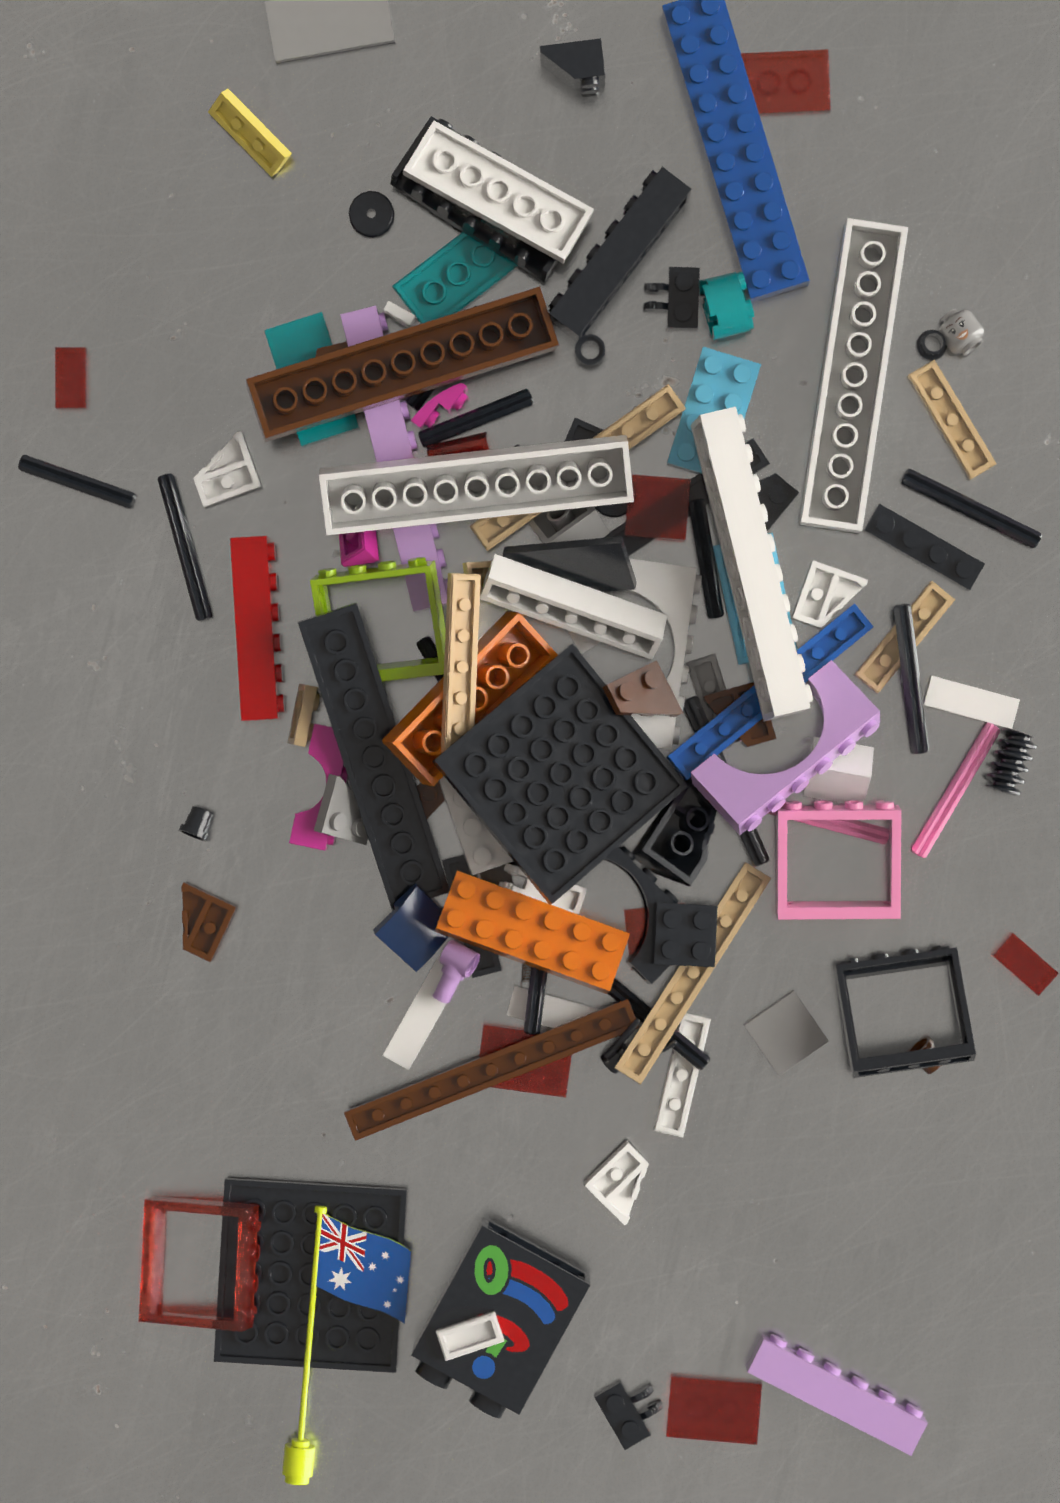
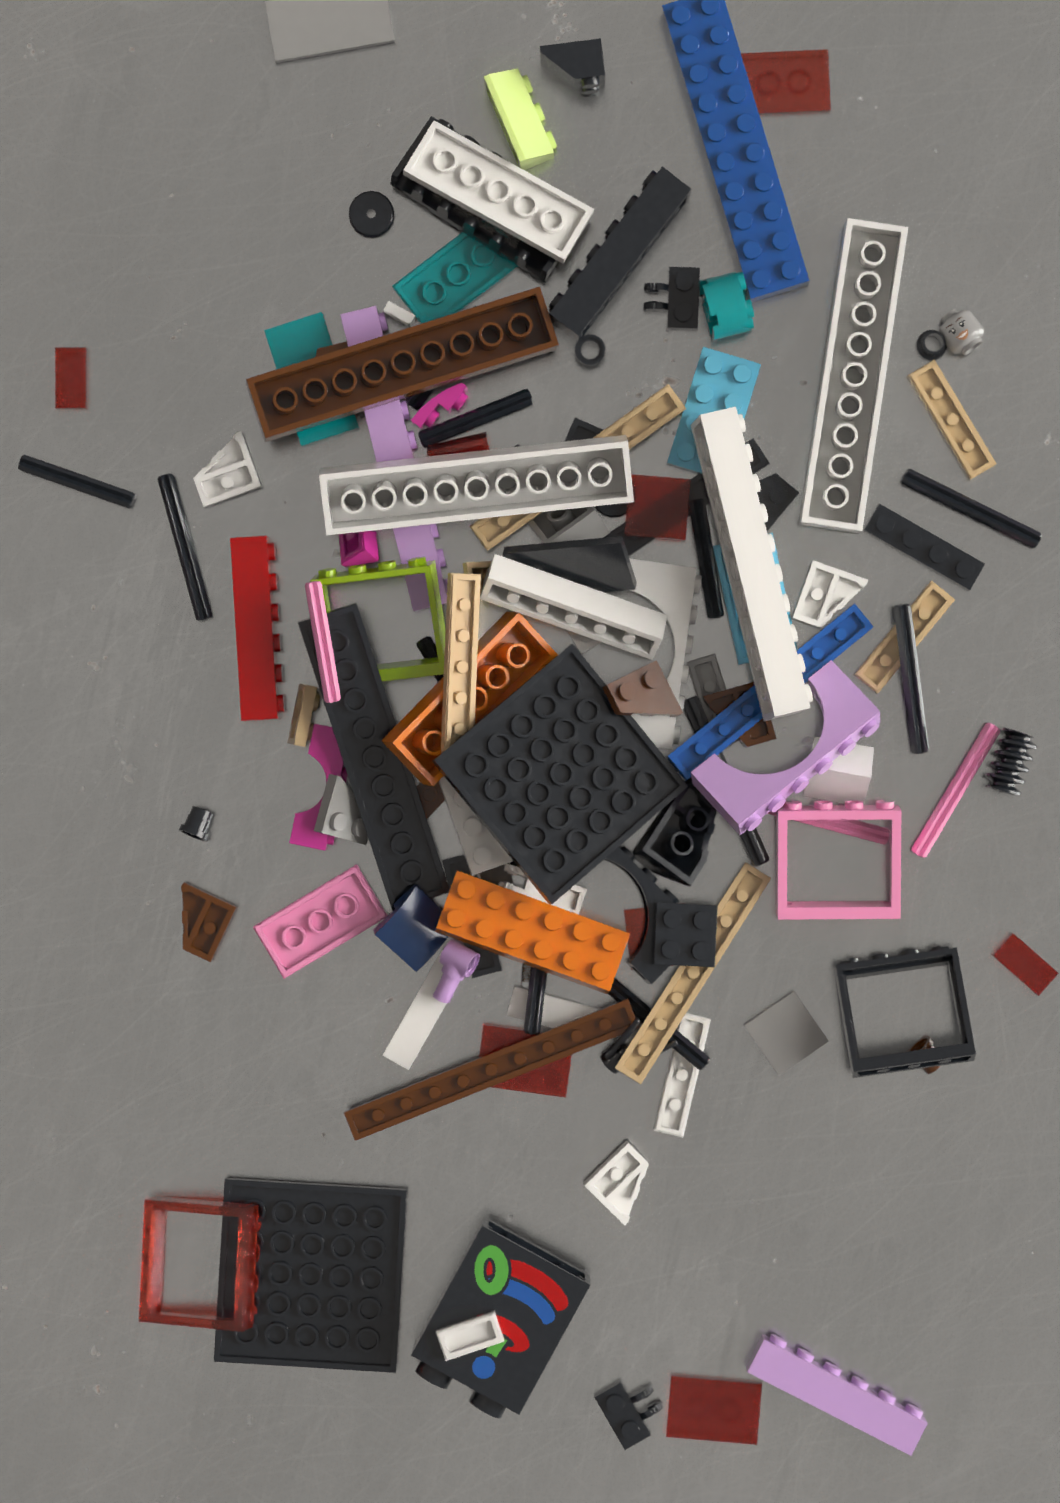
light yellow plate [208,89,292,177] -> none
flag [282,1206,411,1485] -> none
white tile [923,676,1020,729] -> none
none -> bright pink tile [253,864,388,979]
none -> bright pink axle [305,581,341,703]
none -> yellowish green slope [484,68,557,170]

